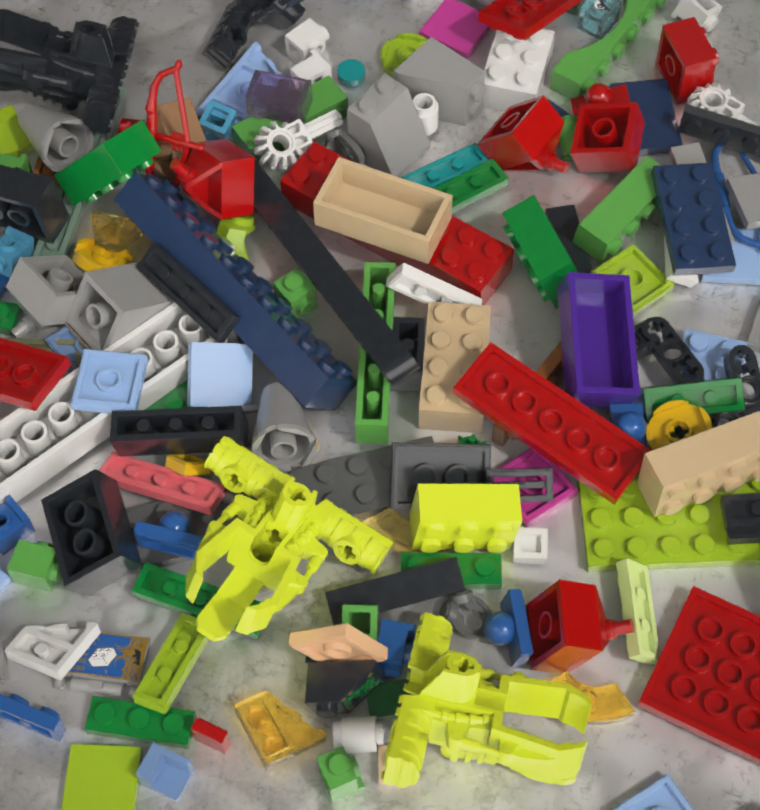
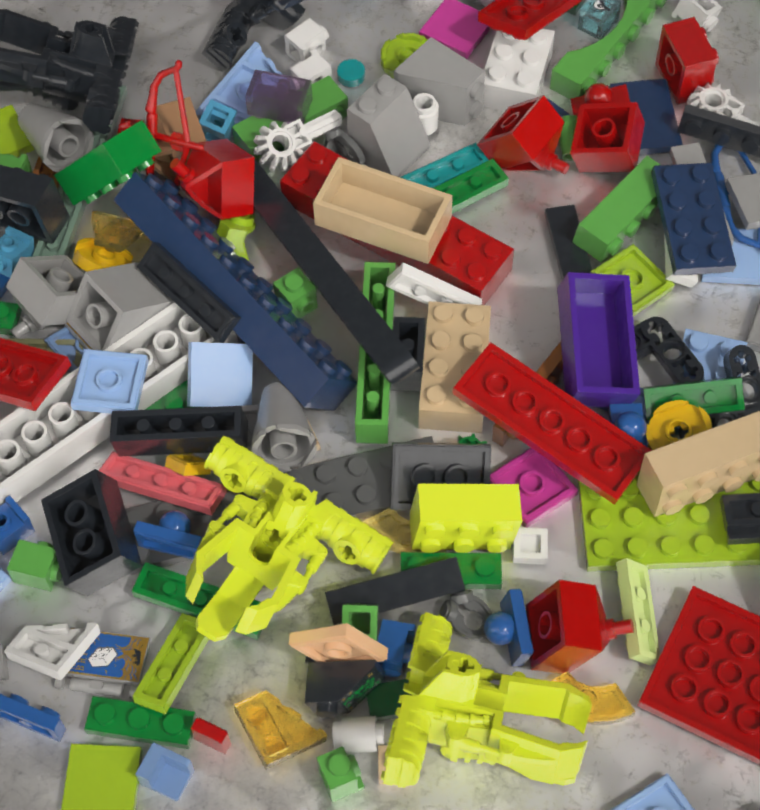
tile [485,467,553,502] -> none
green brick [502,195,578,309] -> none

